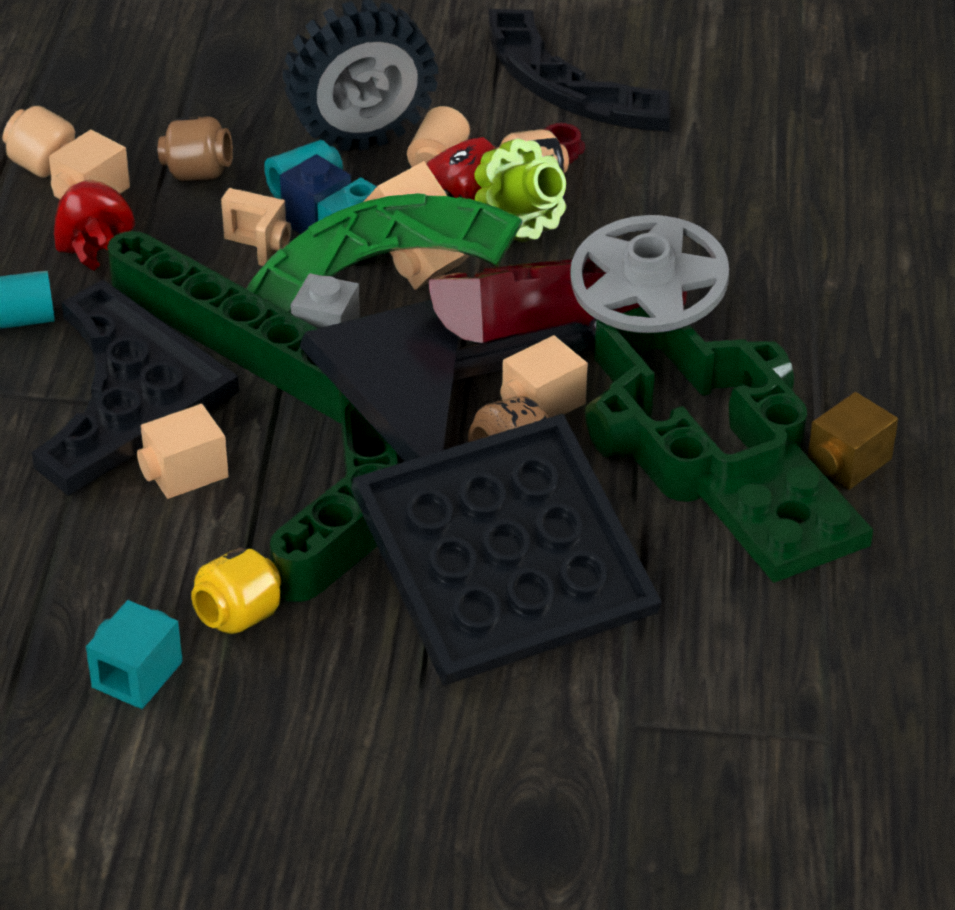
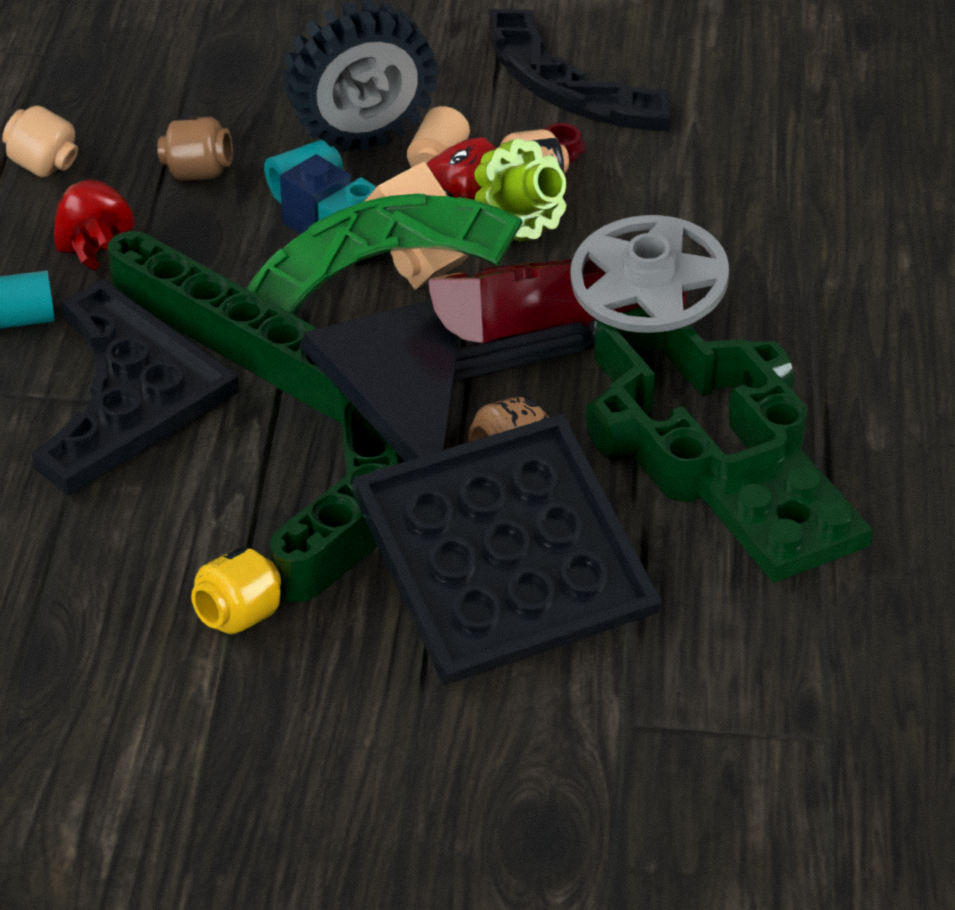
light nougat brick [49,129,130,199] -> none
teal brick [86,600,183,709] -> none
light nougat brick [137,404,229,499] -> none
light nougat bracket [221,188,291,266] -> none
light grey brick [291,273,360,328] -> none
light nougat brick [500,335,588,418] -> none
pearl gold brick [808,392,898,490] -> none

